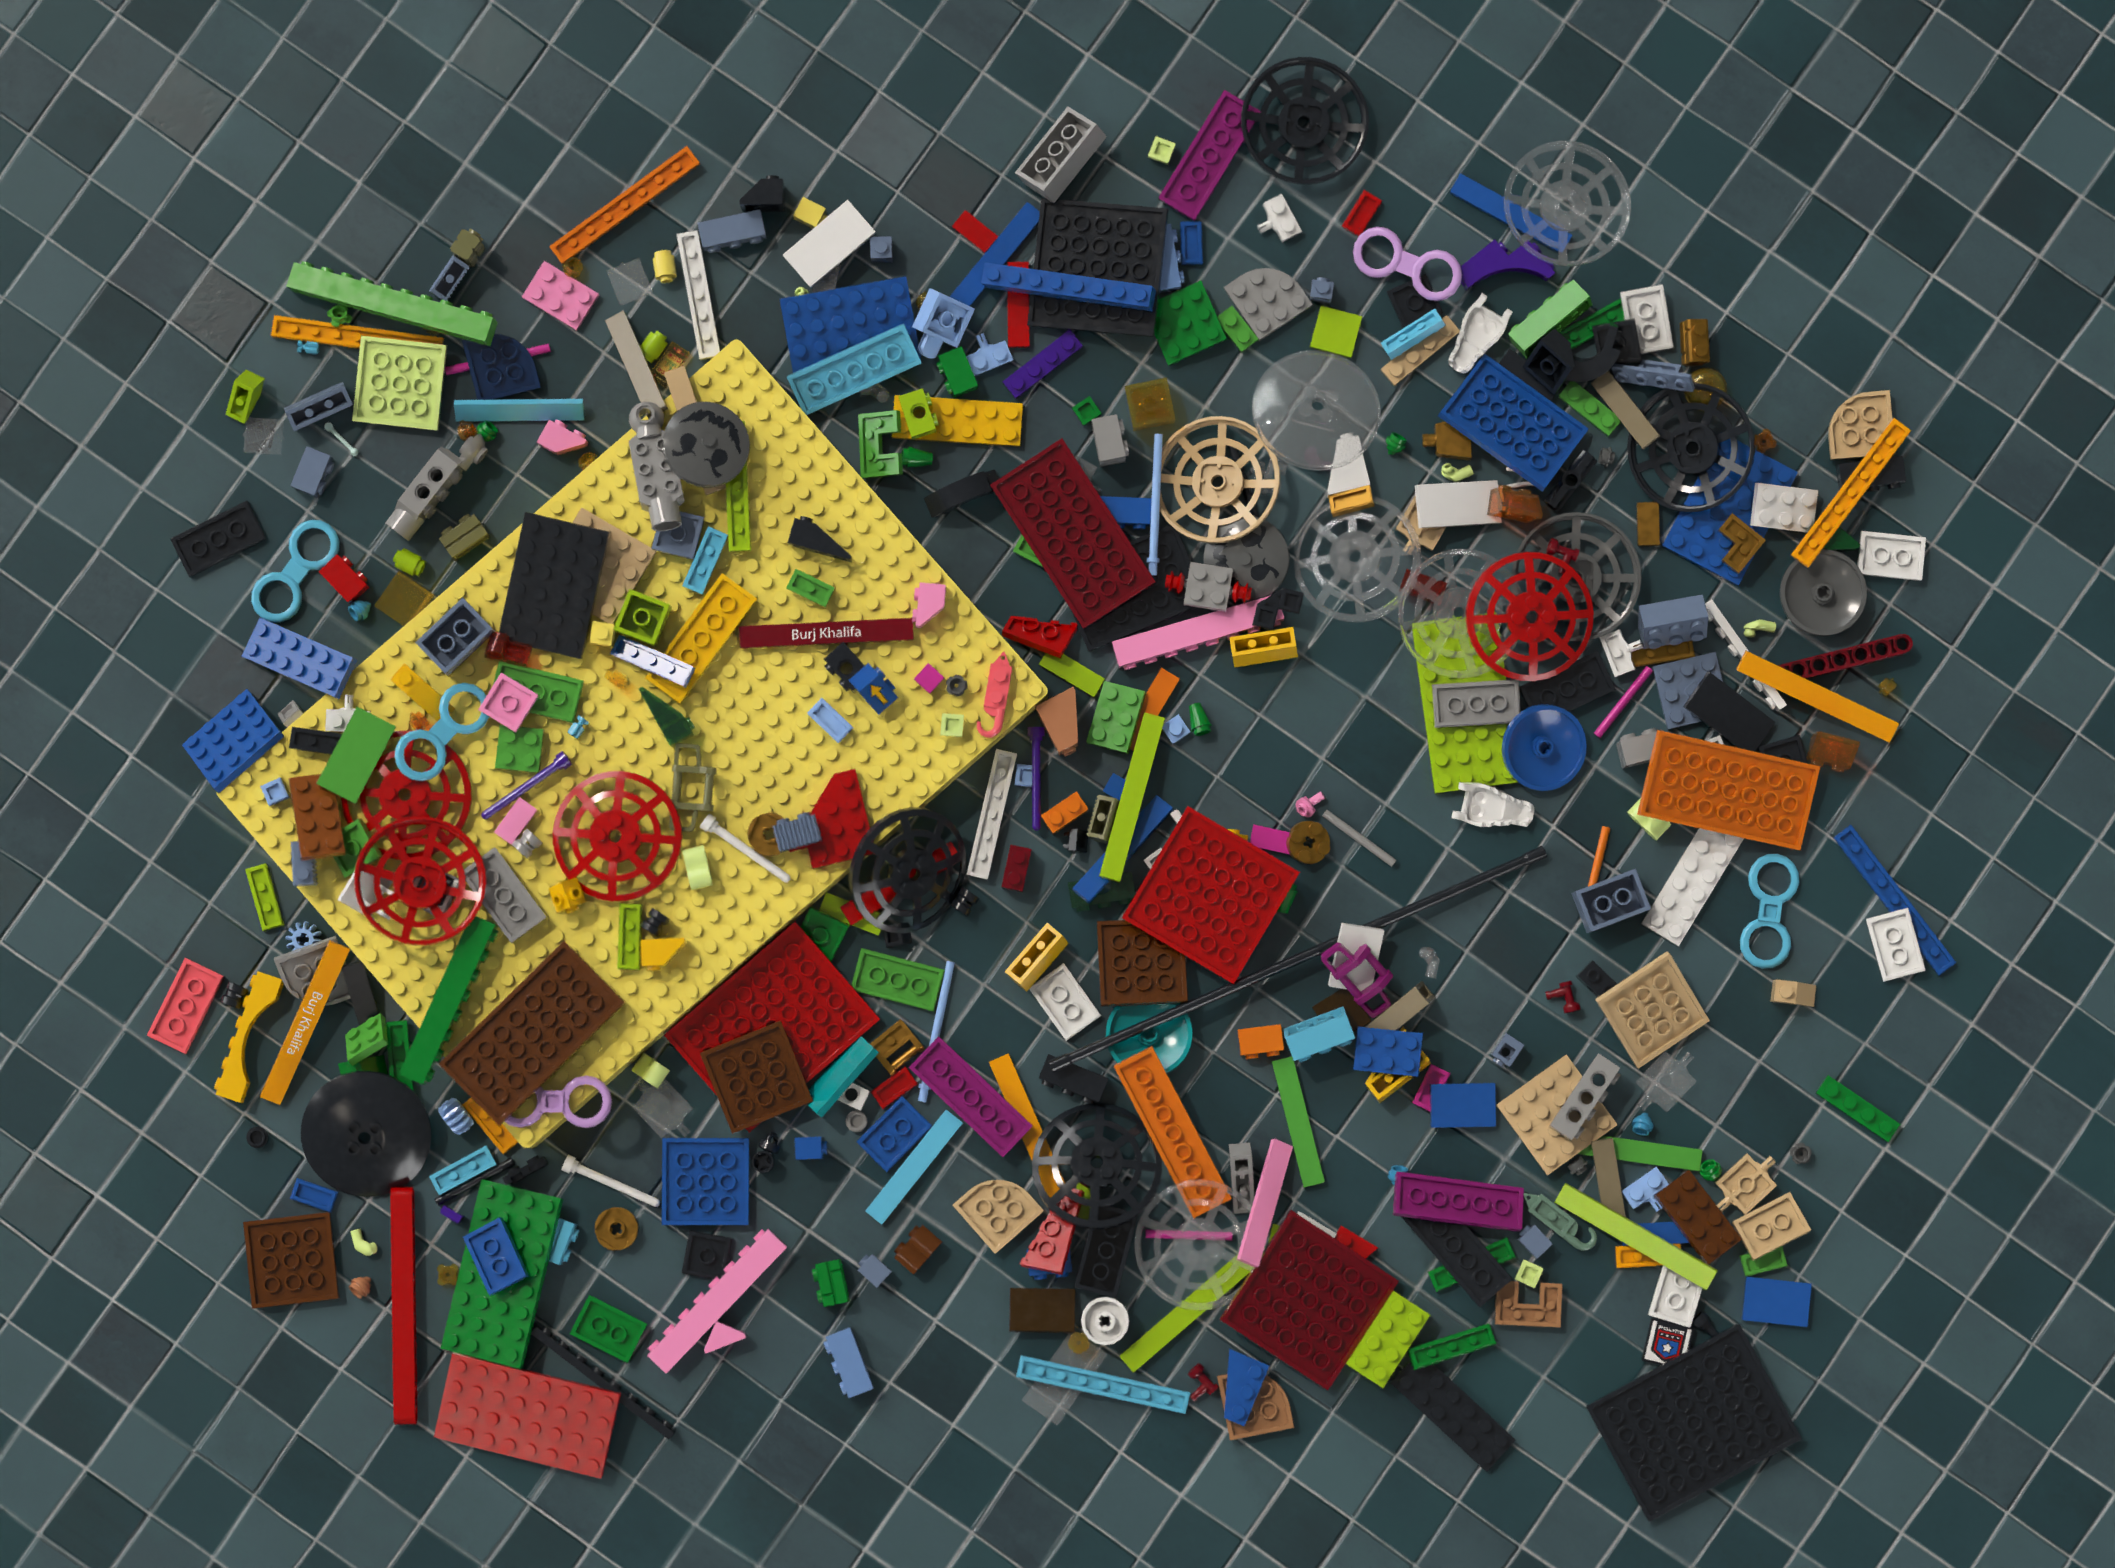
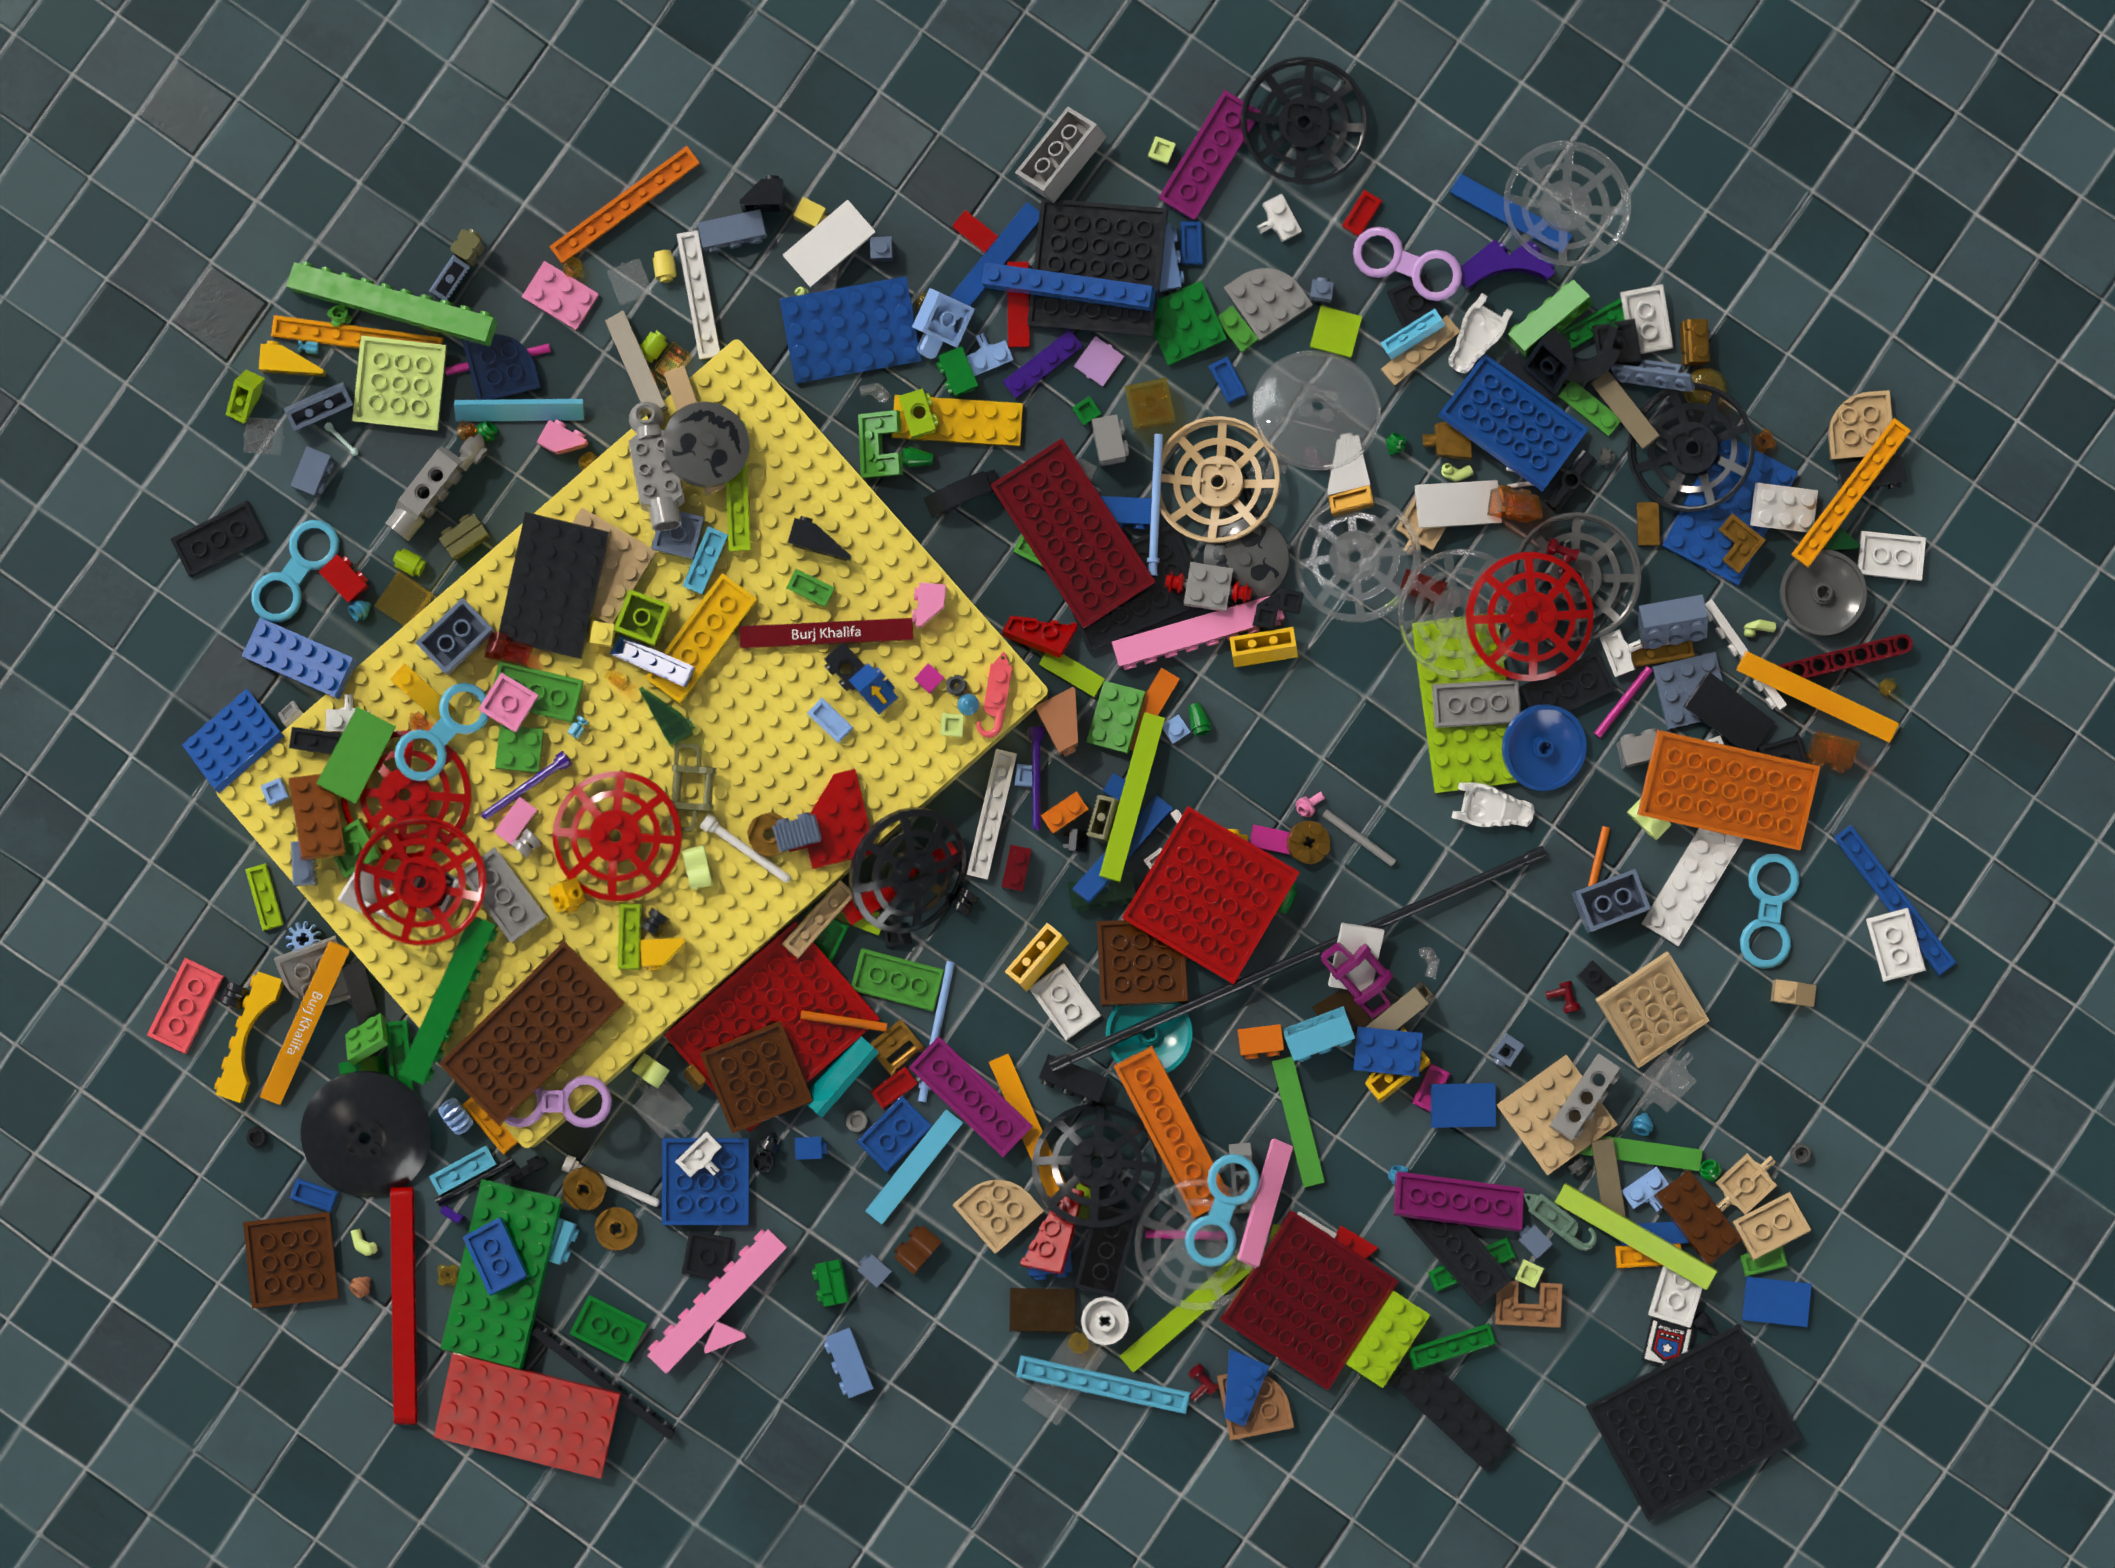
medium azure plate [787,323,922,415] -> none
white brick [838,1083,870,1111] -> none
green plate [1815,1075,1900,1142] -> none
none -> yellow slope [259,341,326,377]
none -> pearl gold plate [562,1166,607,1210]
none -> white plate [675,1131,722,1177]
none -> pearl gold tile [683,1064,706,1092]
none -> tan tile [782,880,852,959]
none -> orange bar [800,1010,887,1032]
none -> dark azure plate [957,694,979,716]
none -> lavender piece [1074,336,1124,387]
none -> medium azure bar [1185,1154,1259,1267]
none -> blue tile [1208,356,1247,404]

